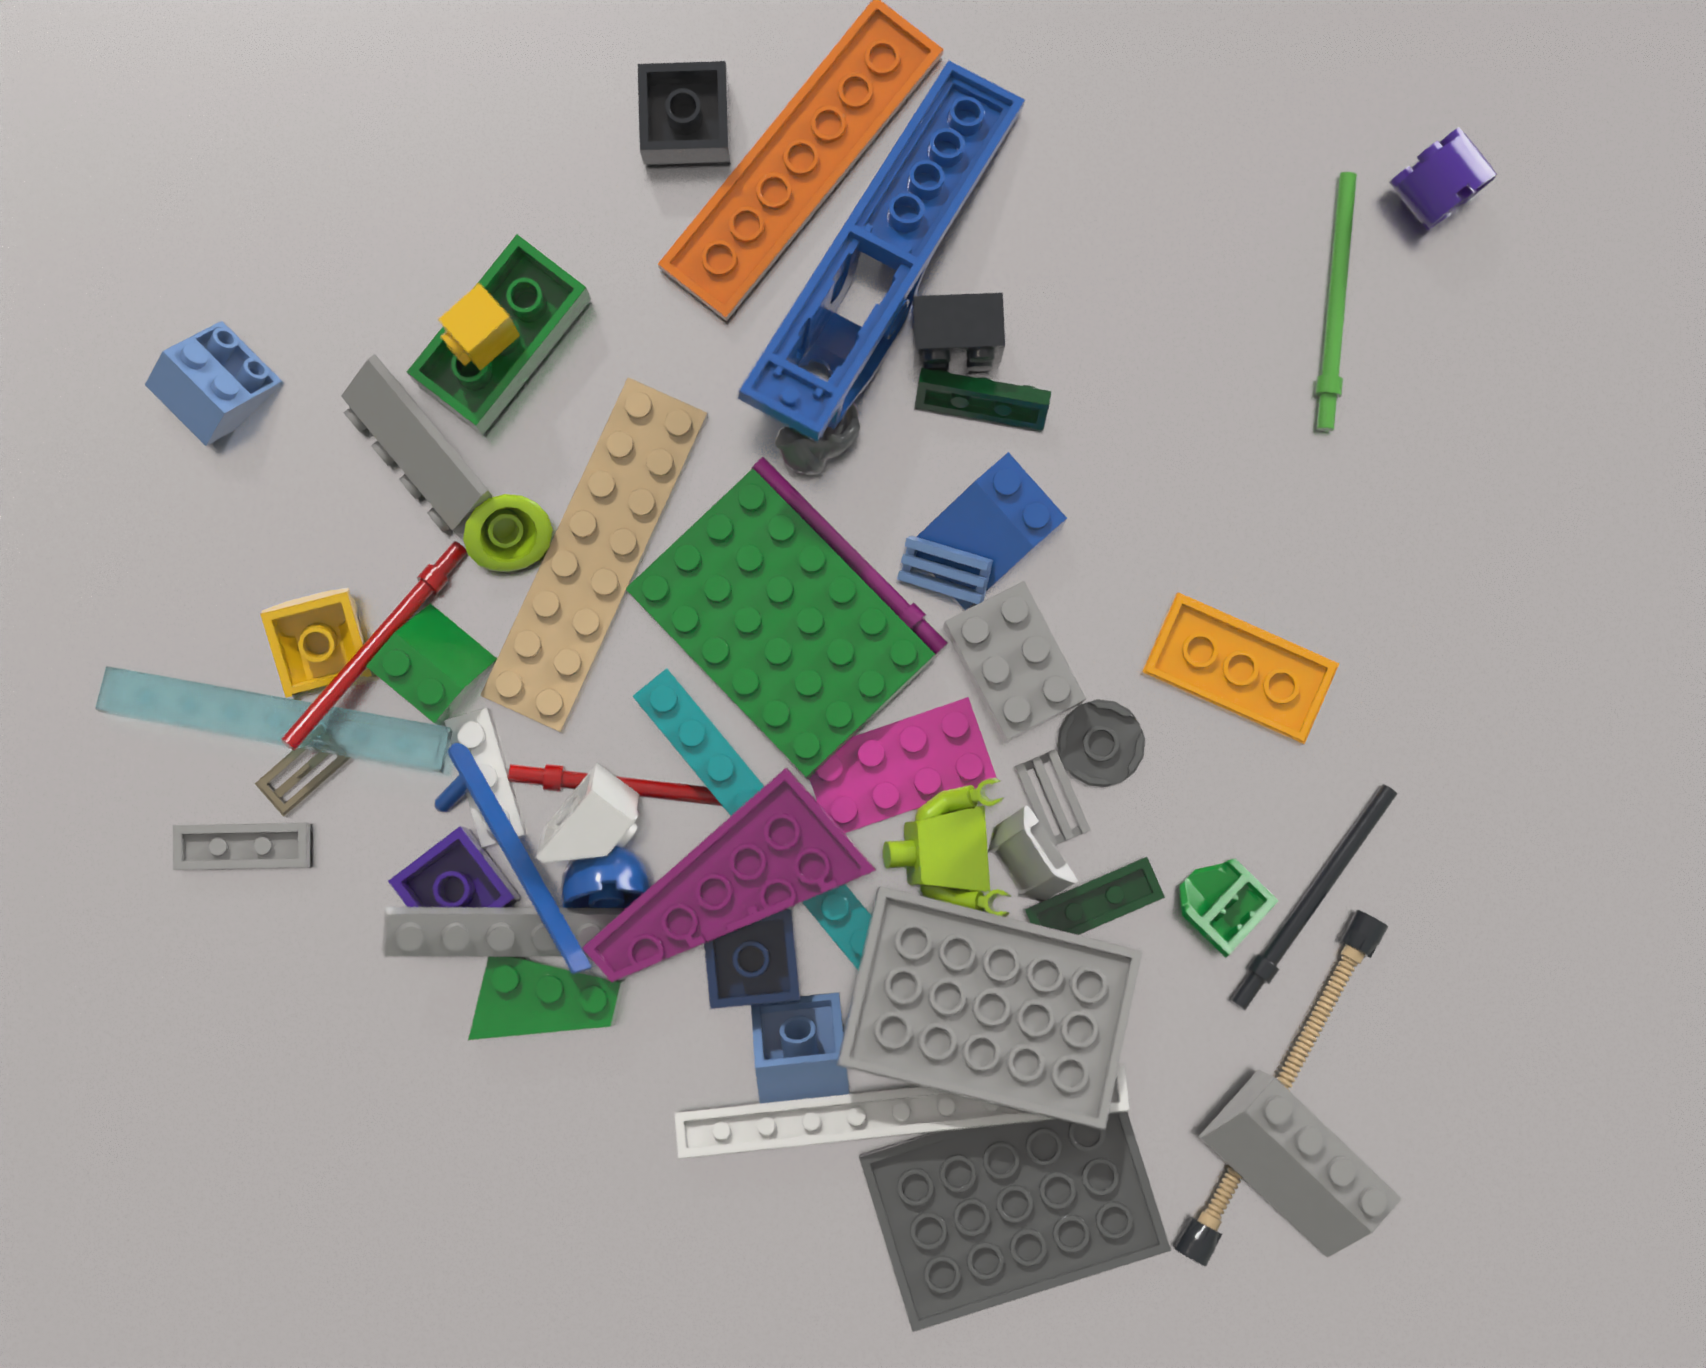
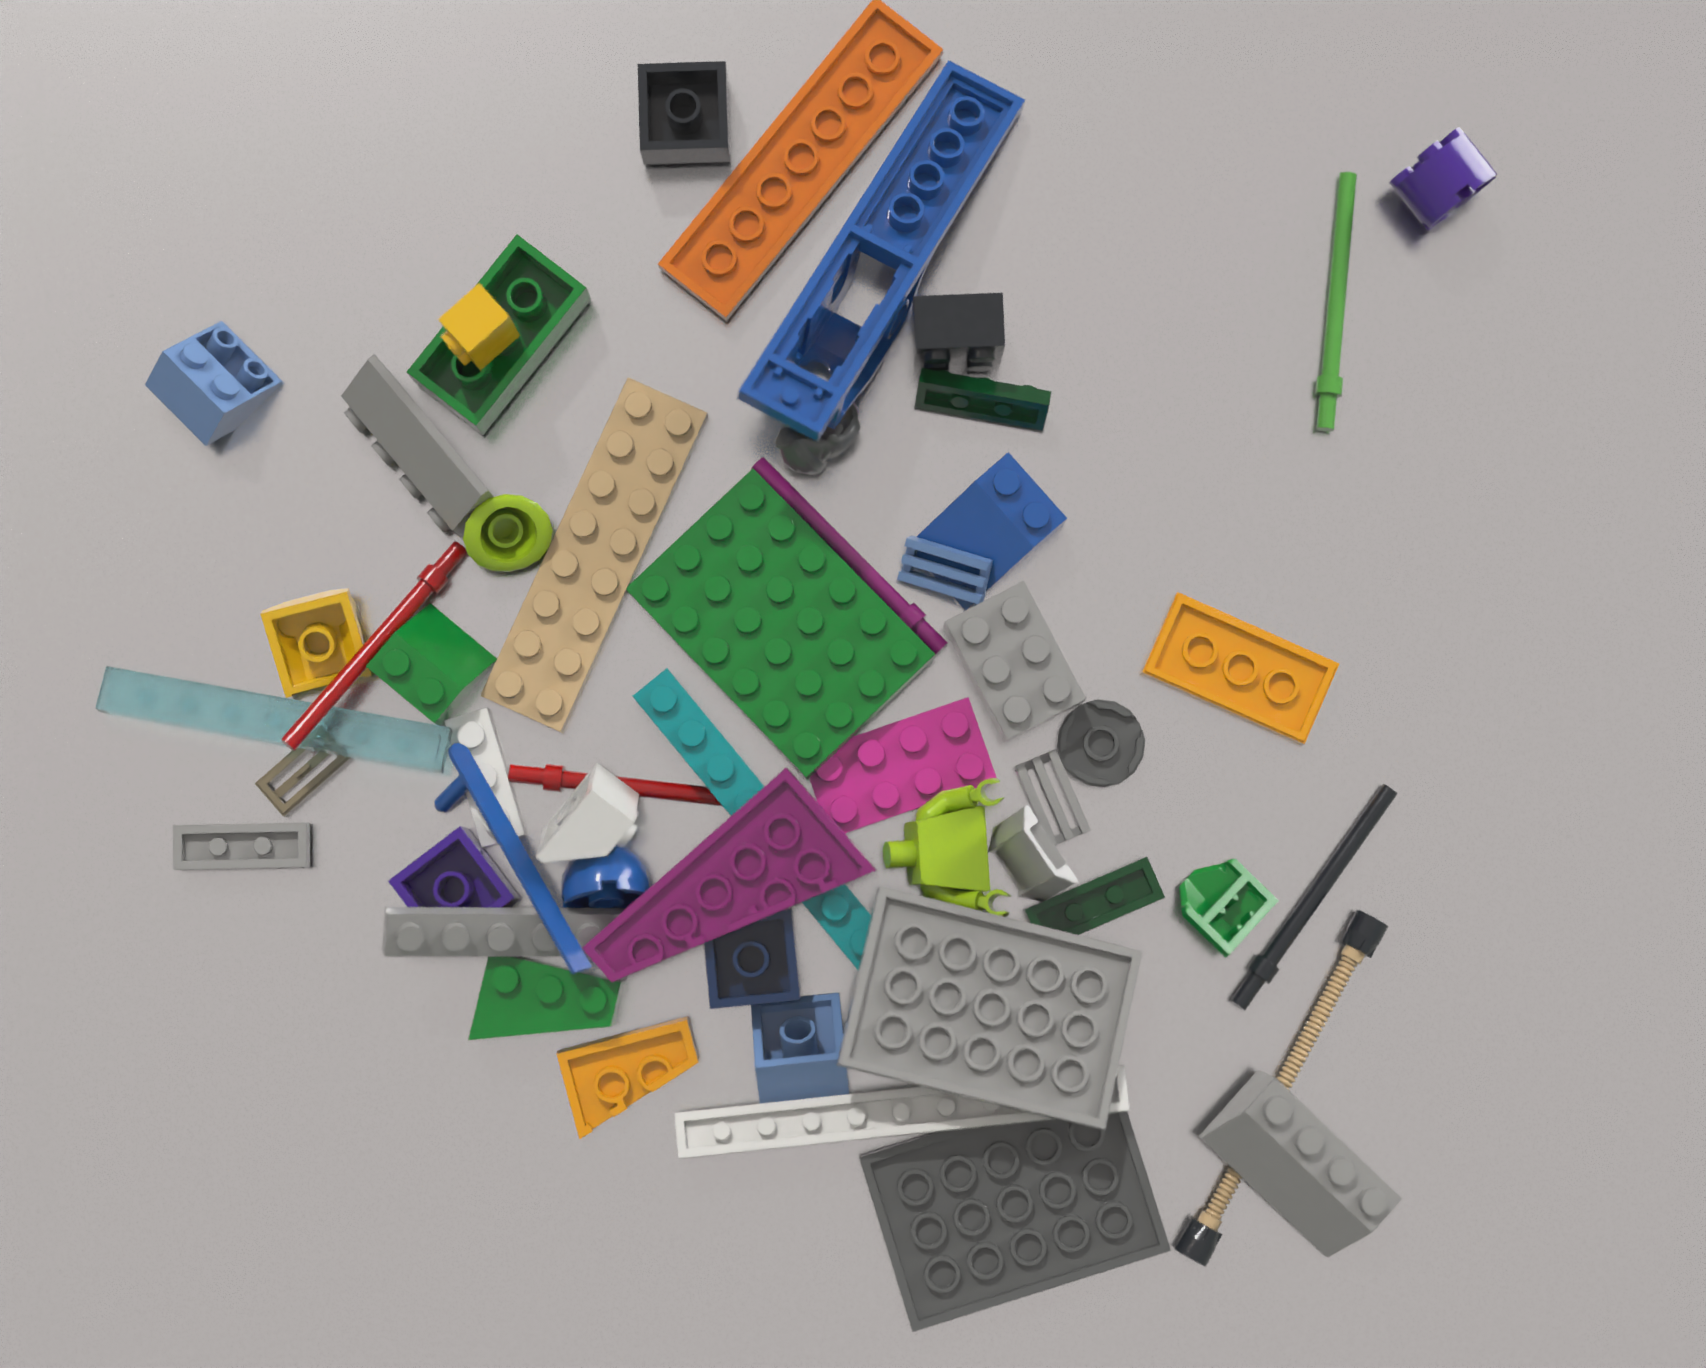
none -> light orange wing [556,1017,699,1140]

